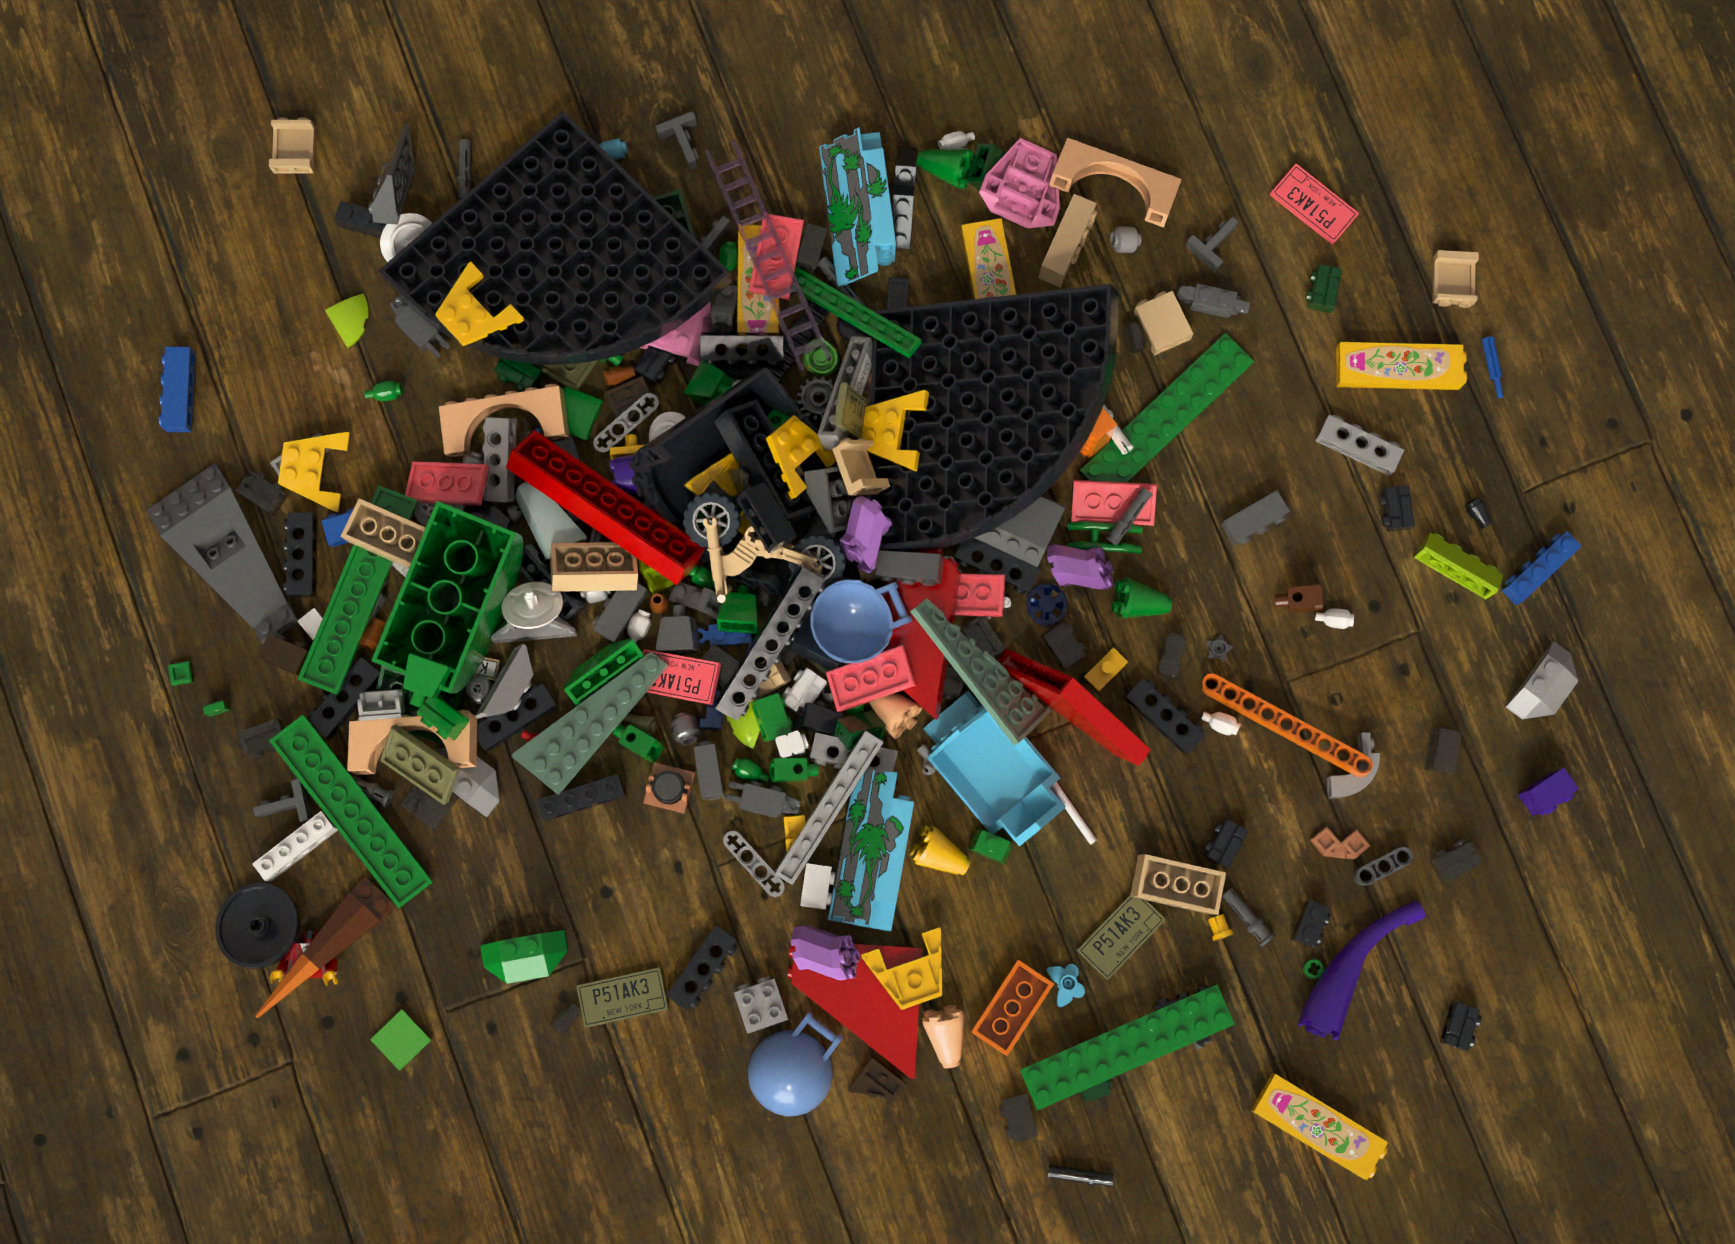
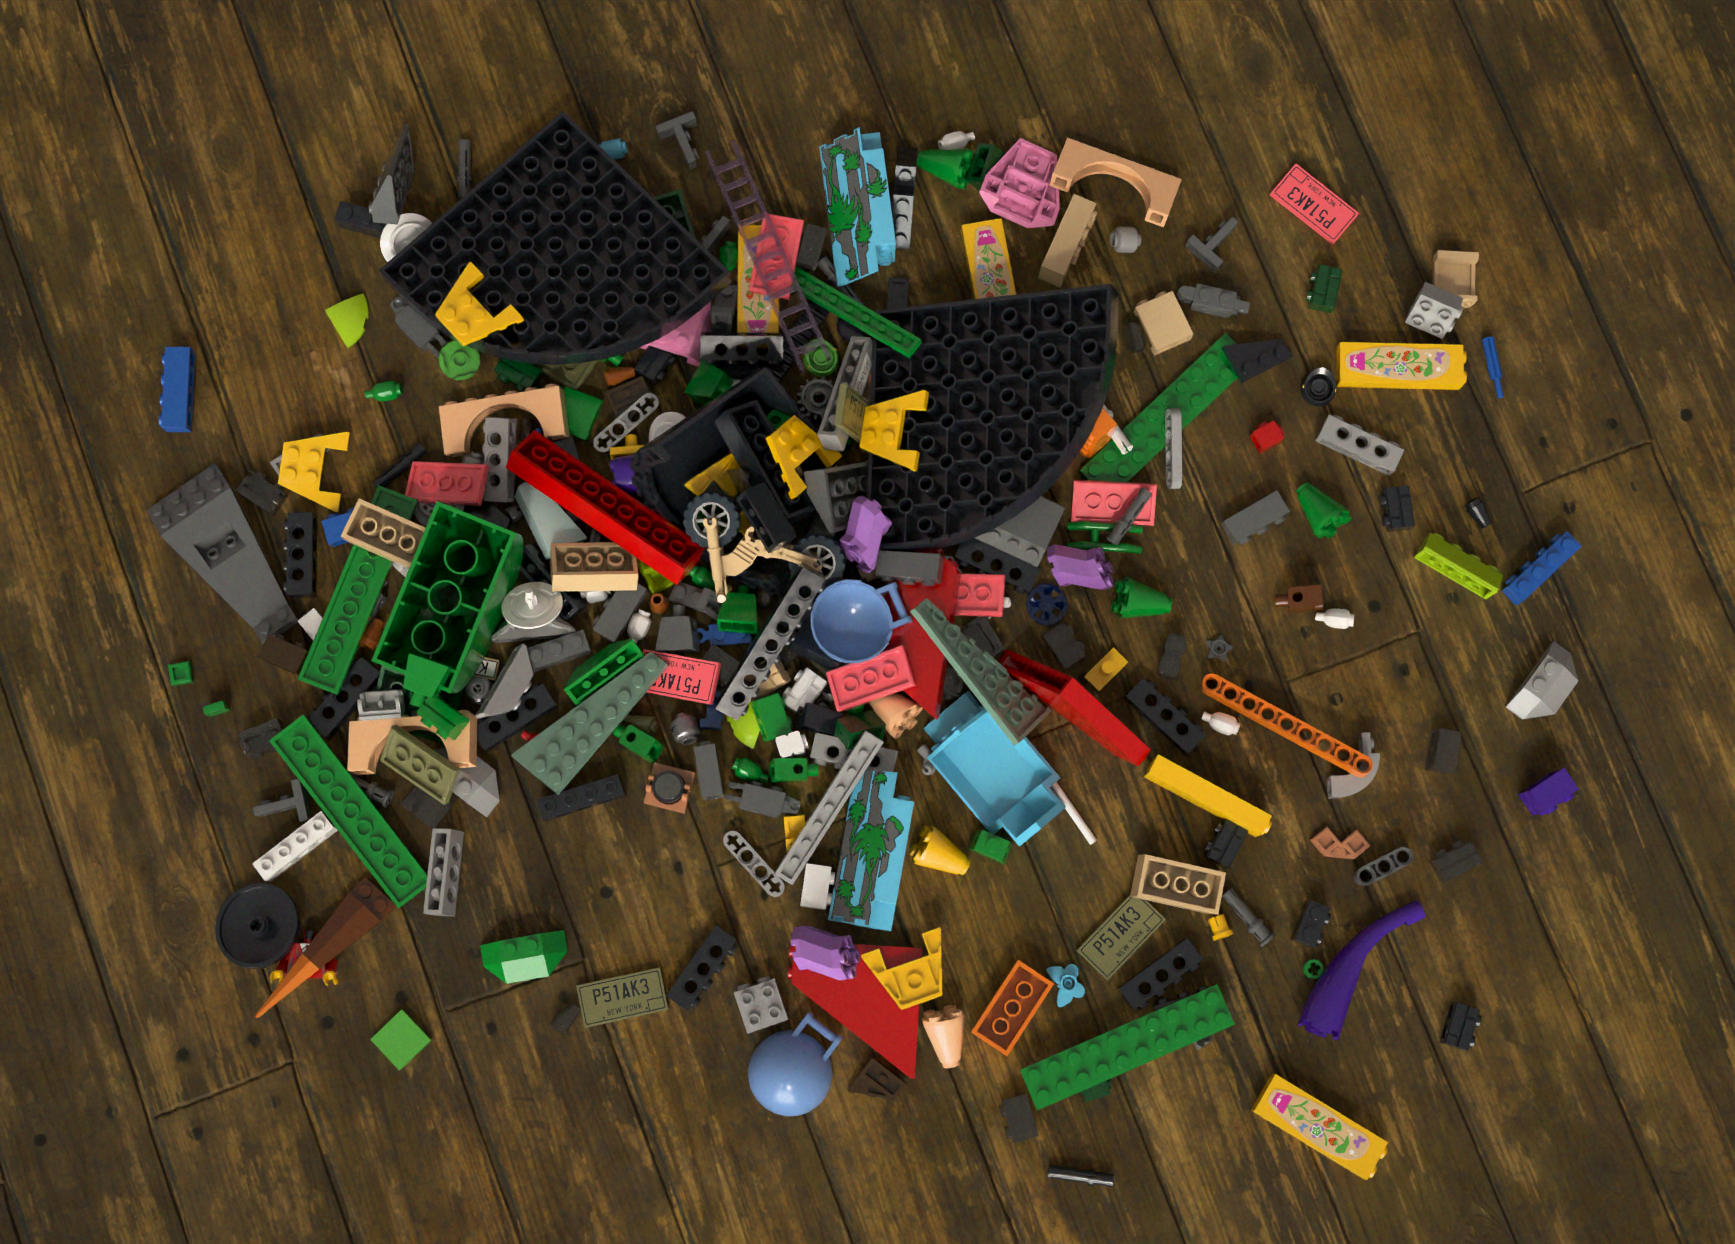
tan panel [269,117,316,173] -> none
tan panel [832,438,890,495] -> none
none -> black pin [371,443,428,489]
none -> light grey brick [423,828,464,917]
none -> bright green tile [438,340,480,380]
none -> dark grey brick [527,630,593,673]
none -> black brick [1117,938,1203,1011]
none -> yellow brick [1144,754,1272,837]
none -> light grey beam [1165,408,1182,489]
none -> black wing [1221,339,1293,384]
none -> red brick [1249,421,1284,454]
none -> green cone [1296,482,1352,539]
none -> black piece [1300,367,1337,407]
none -> light grey brick [1405,282,1464,339]

